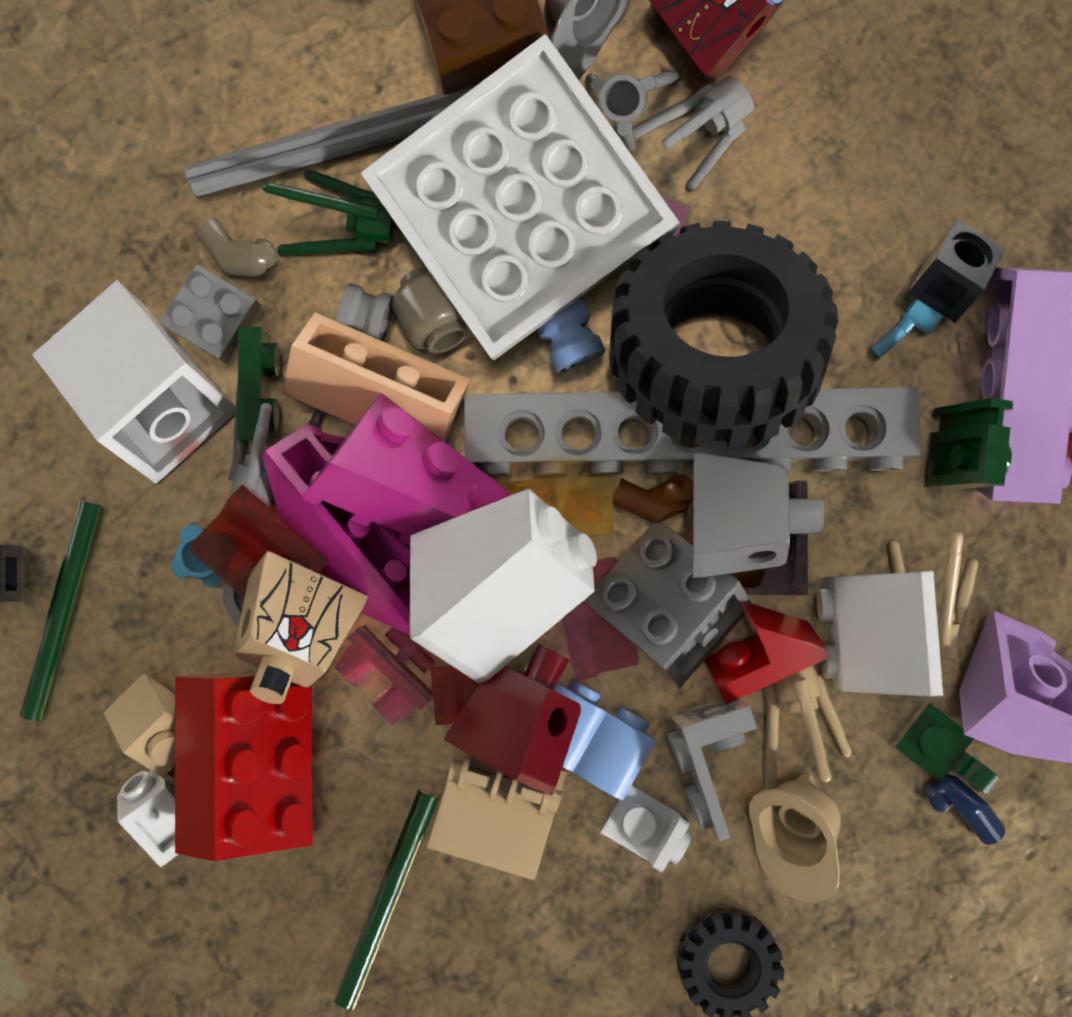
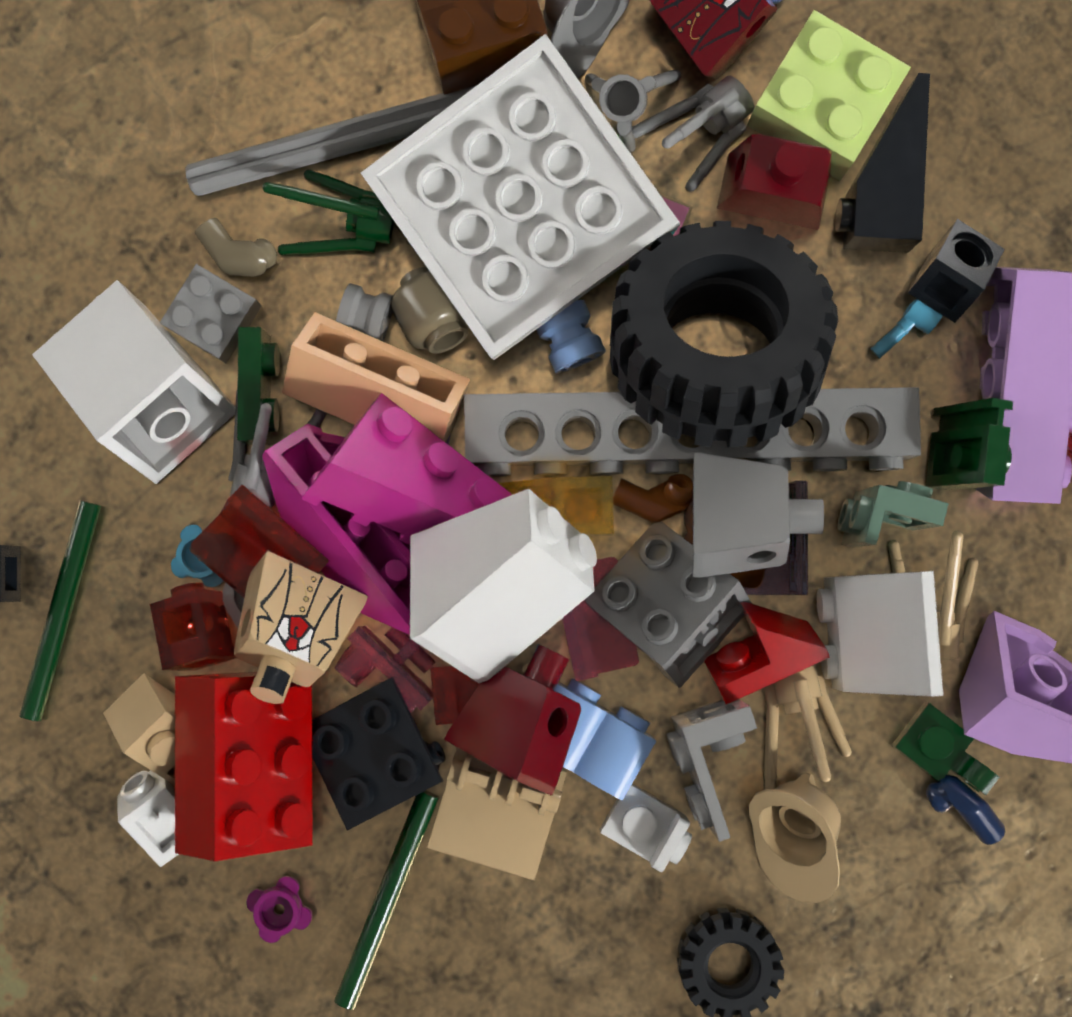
none -> clear red brick [150,582,237,671]
none -> magenta plate [246,876,312,943]
none -> black hinge [312,677,446,831]
none -> dark red torso [716,134,832,230]
none -> yellowish green brick [747,10,911,181]
none -> black slope [835,73,930,253]
none -> sand green bracket [837,481,949,548]

